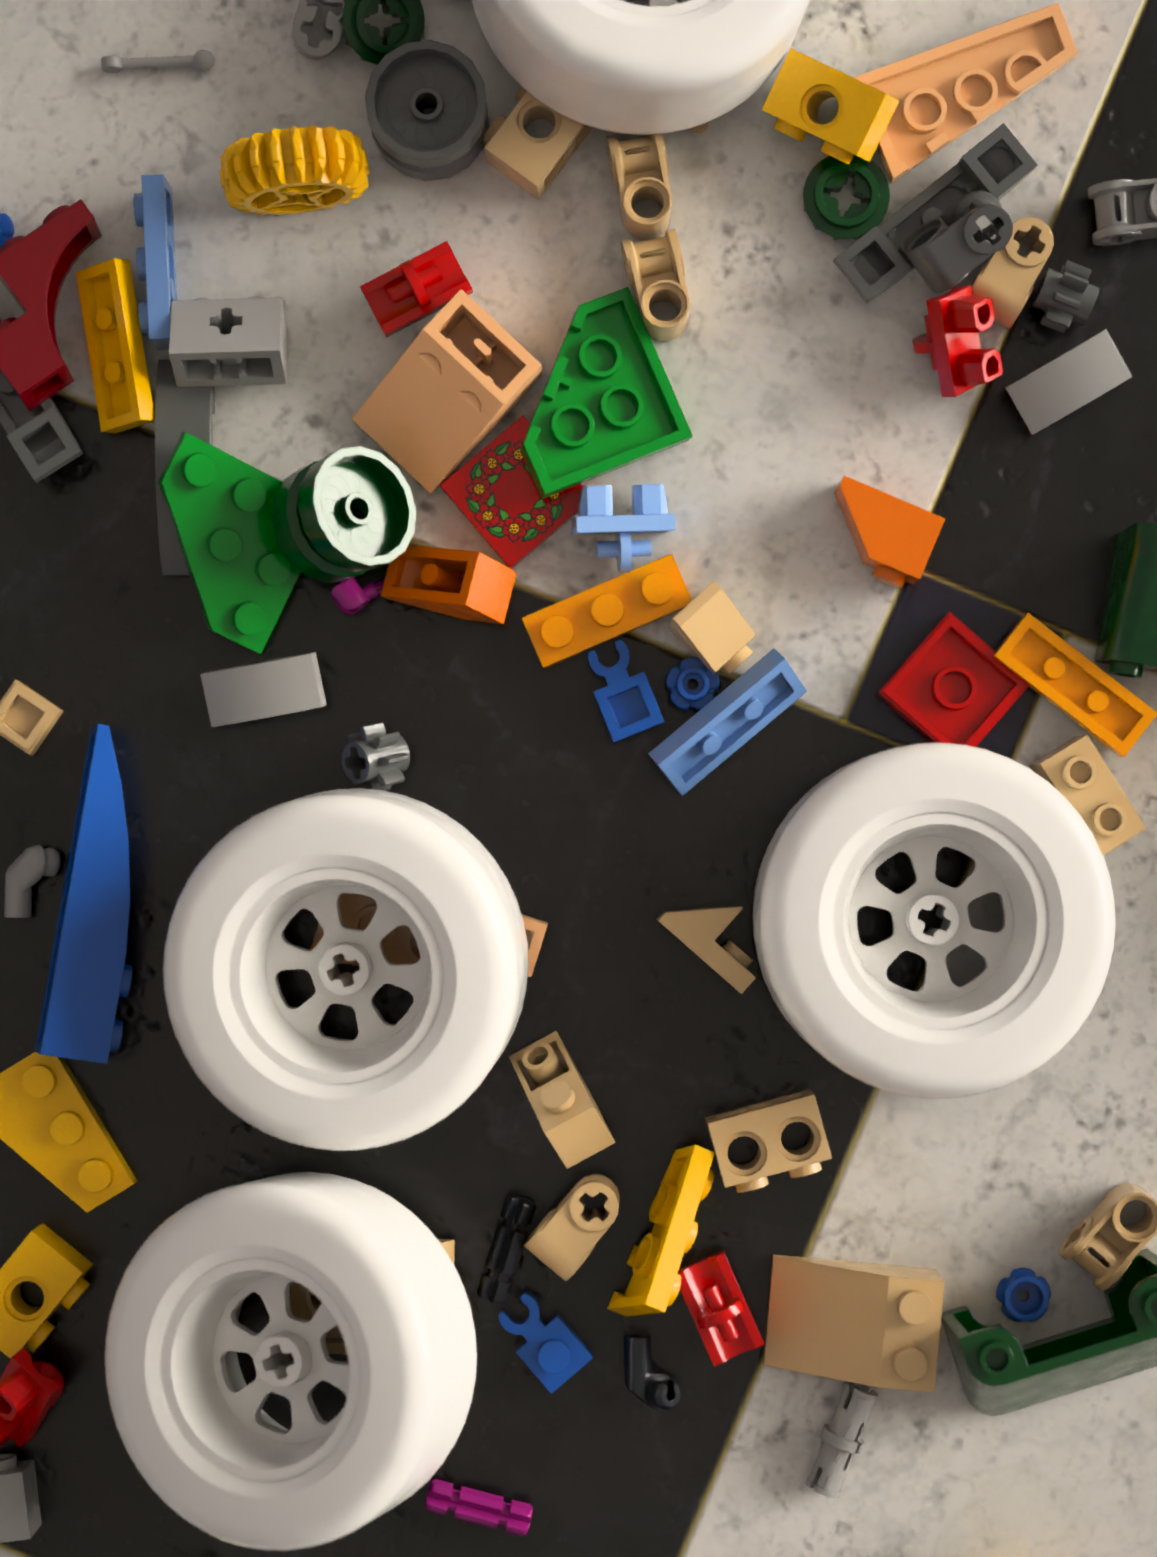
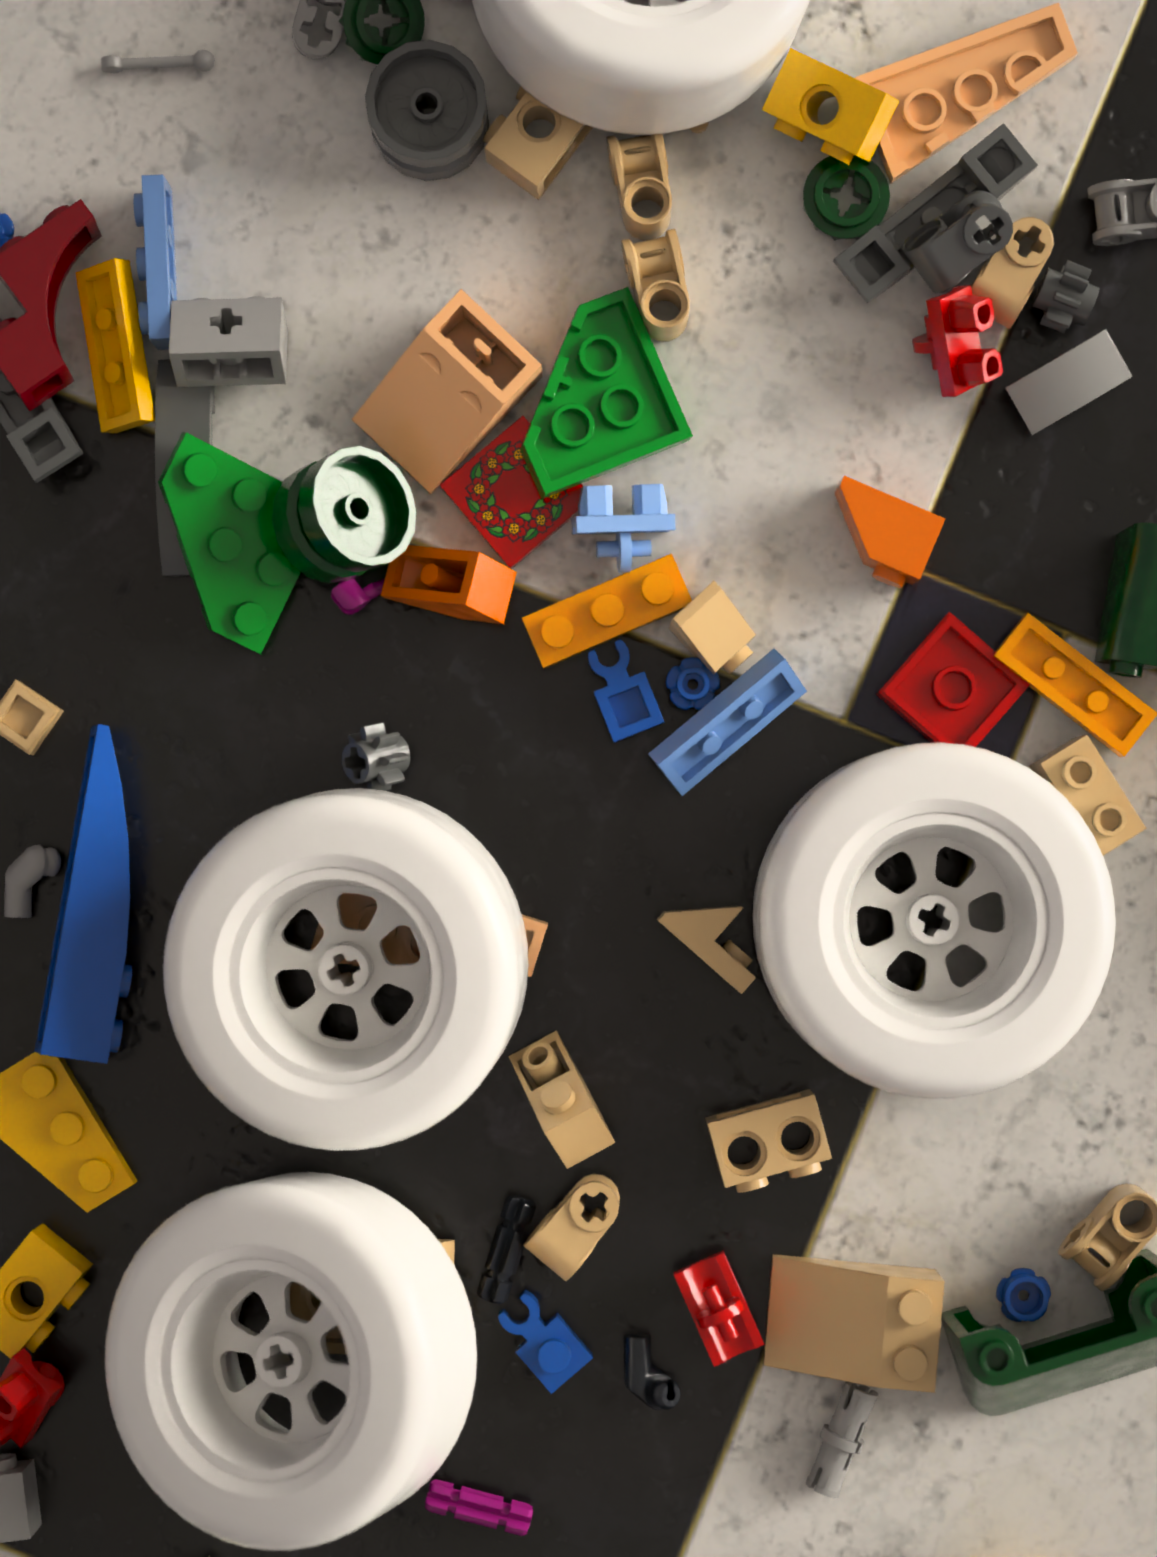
light grey slope [200,652,327,727] -> none
yellow gear [219,125,370,217] -> none
red hips [360,241,473,338] -> none
yellow wing [607,1145,715,1317] -> none

